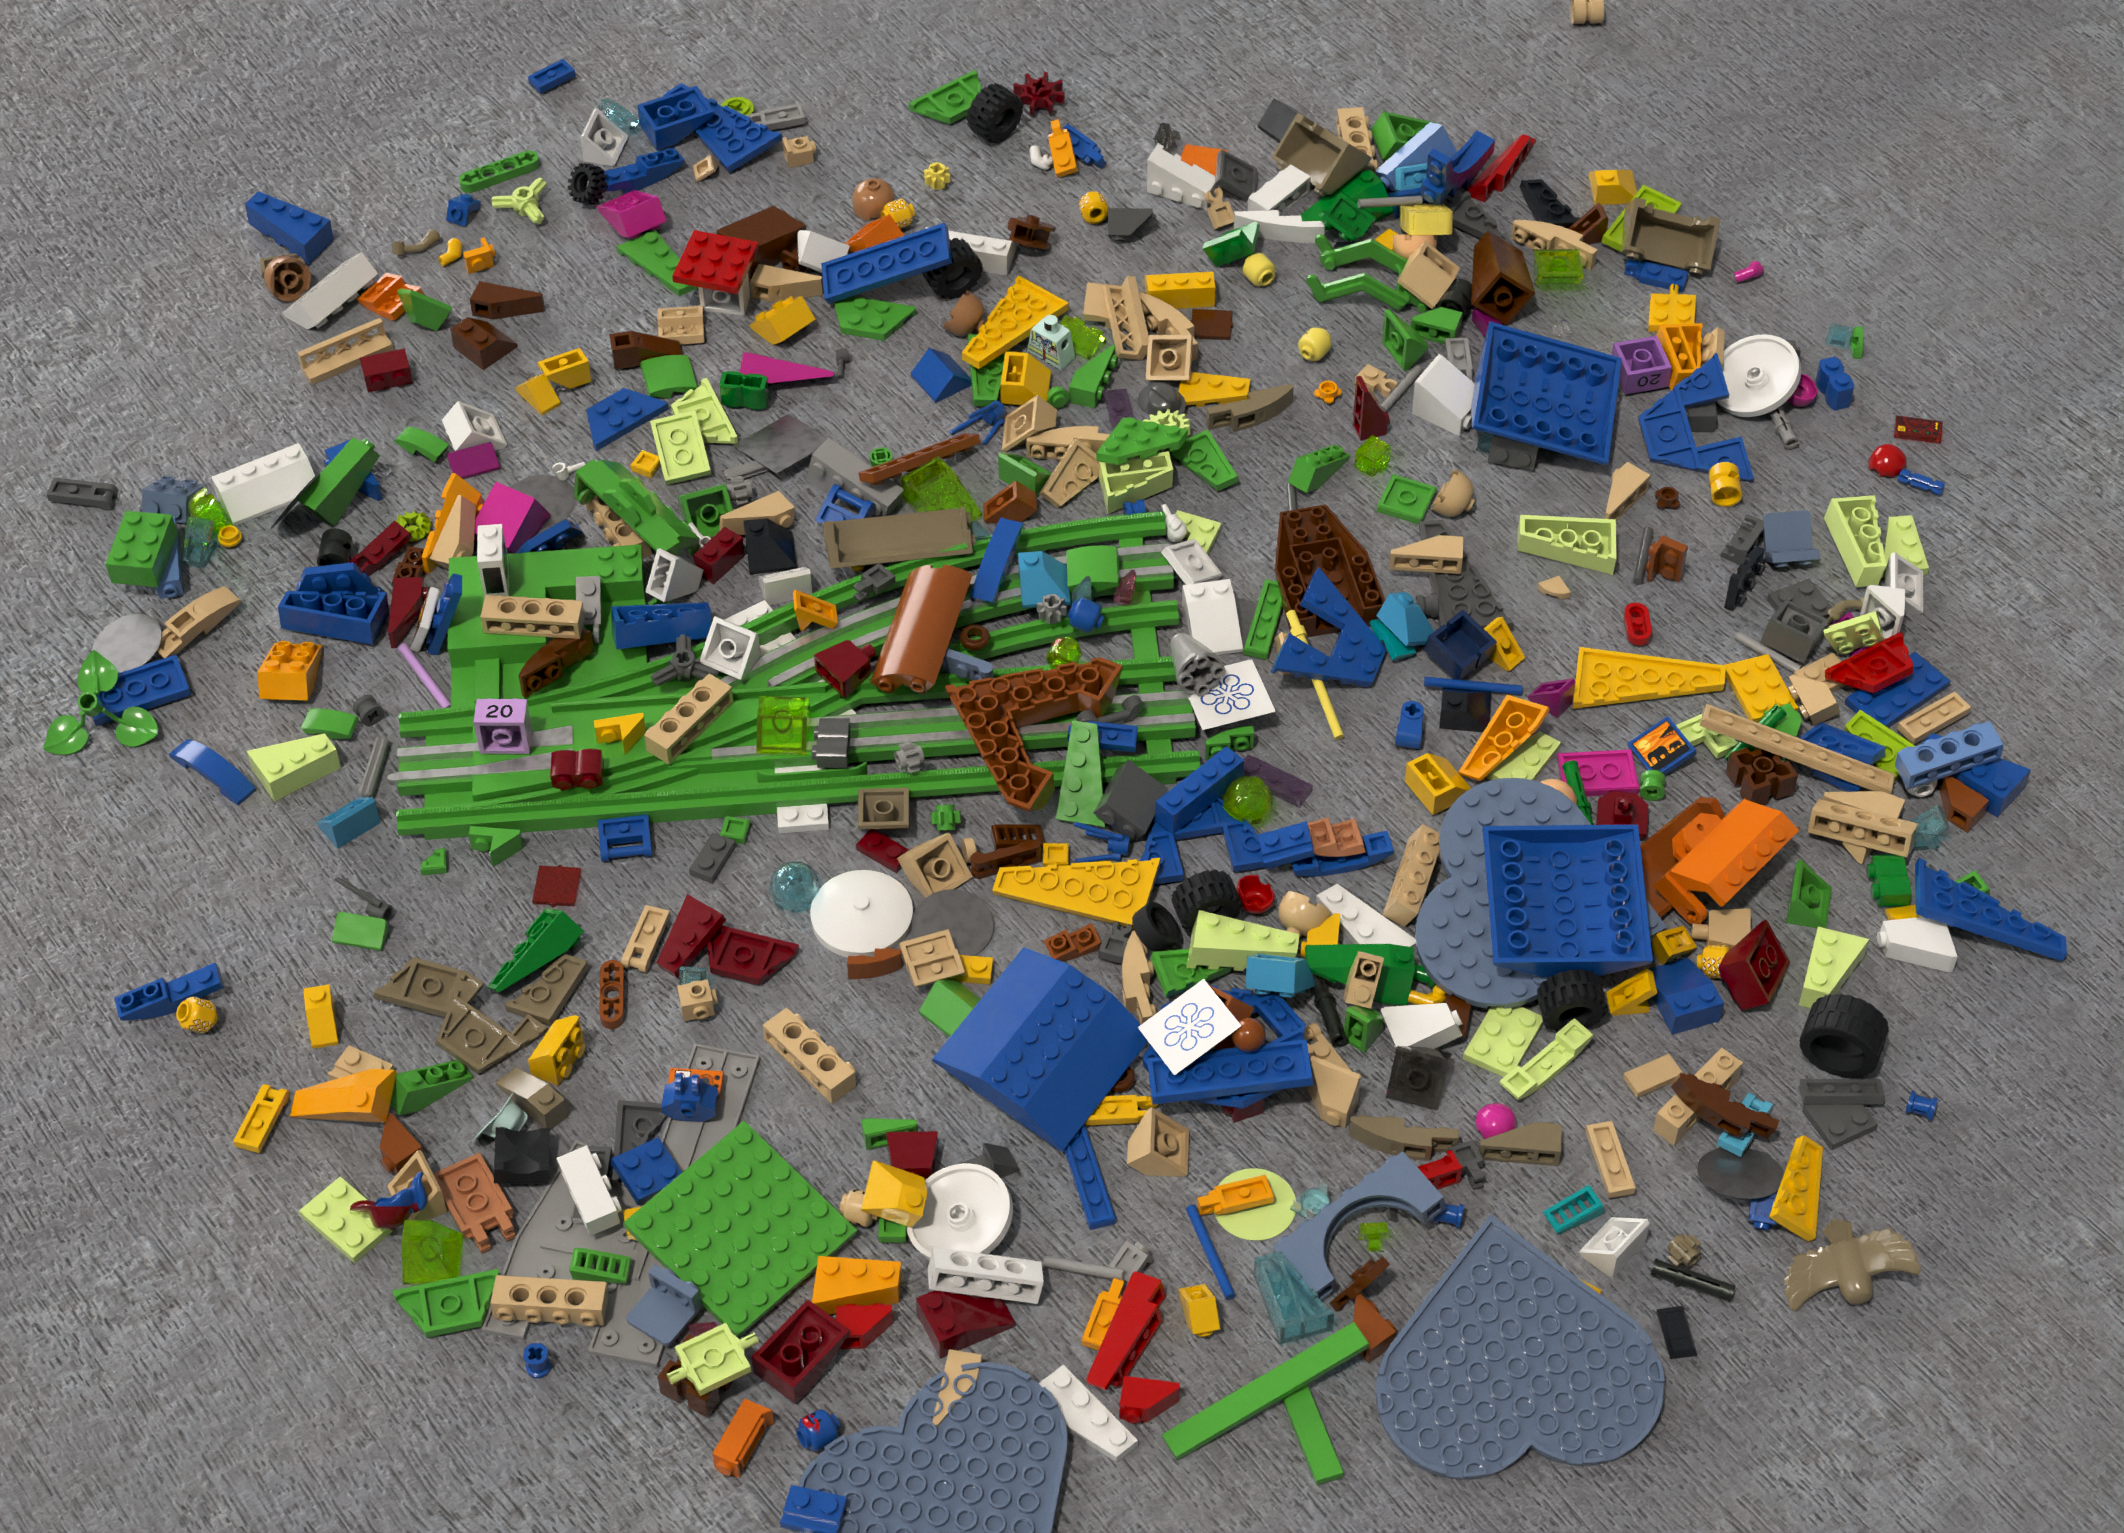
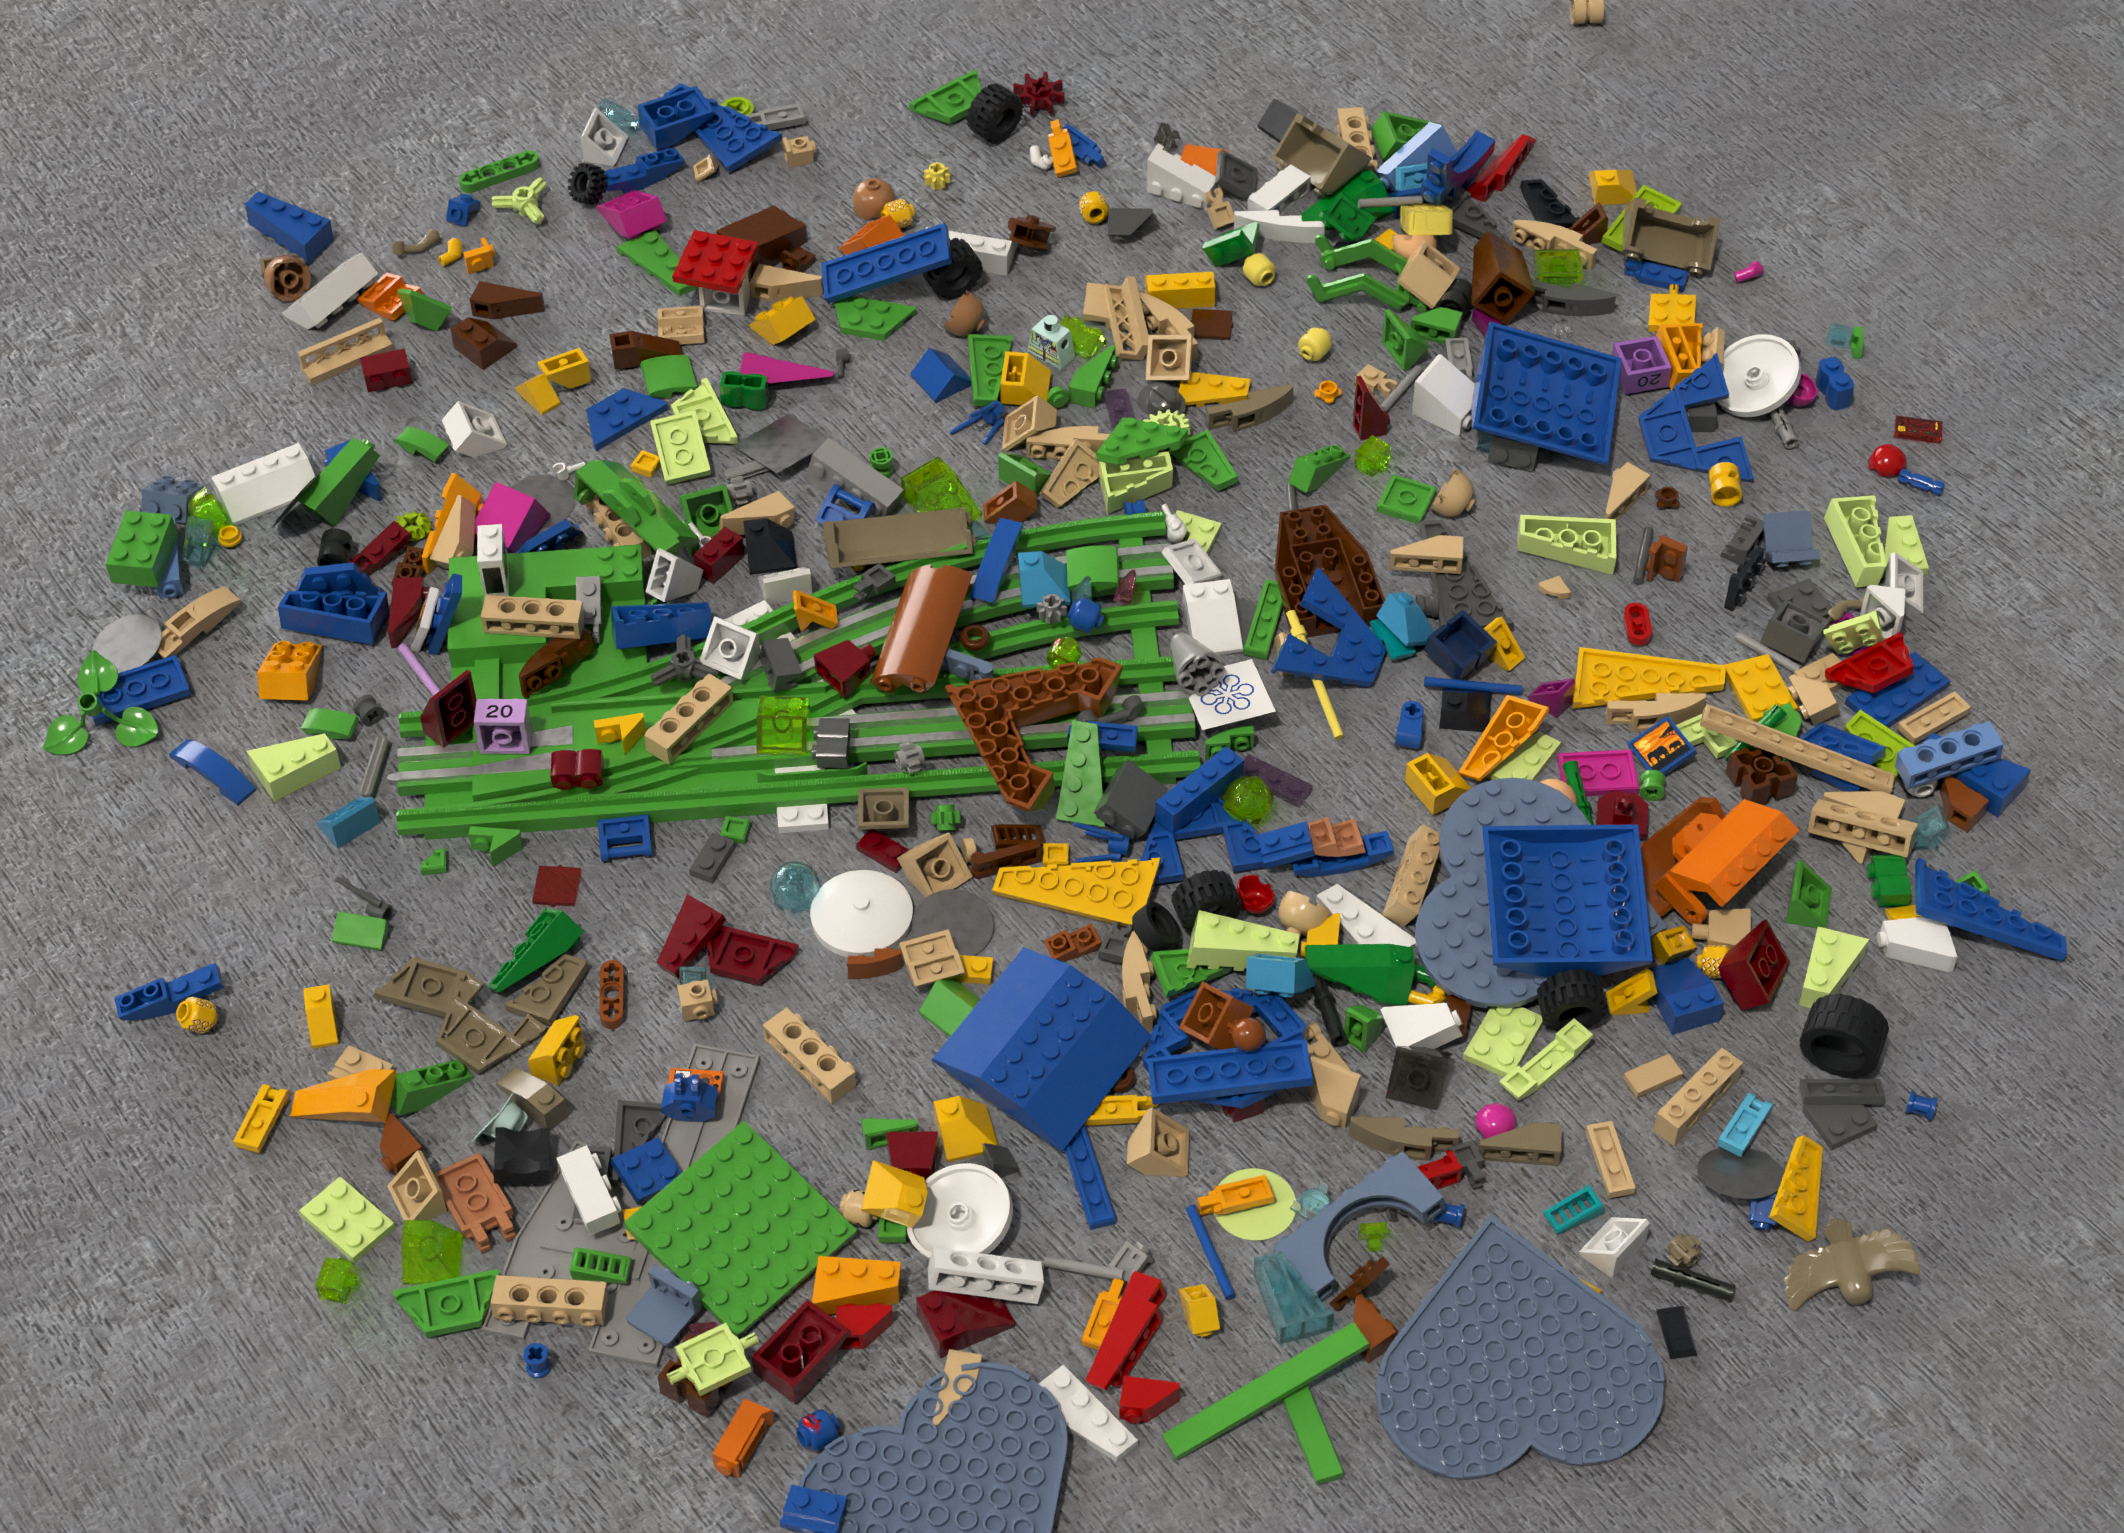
dark grey plate [46,477,118,510] -> none
hair [350,1172,427,1230] -> none
magenta slope [447,442,500,479] -> none
blue plate [528,59,576,94] -> none
tan plate [621,905,671,973] -> none
white slope [797,230,850,272] -> none
dark orange plate [858,433,980,485] -> none
yellow wing [962,275,1069,369] -> none
white sticker [1138,979,1241,1075] -> none
tan slope [1343,951,1384,1009] -> none
reddish brown slope [1671,1072,1779,1139] -> none
none -> clear neon green brick [315,1257,358,1304]
none -> dark red slope [420,669,477,748]
none -> dark grey hinge [759,638,803,693]
none -> yellow slope [933,1096,998,1163]
none -> dark grey slope [1529,279,1617,316]
none -> tan slope [1605,693,1706,732]

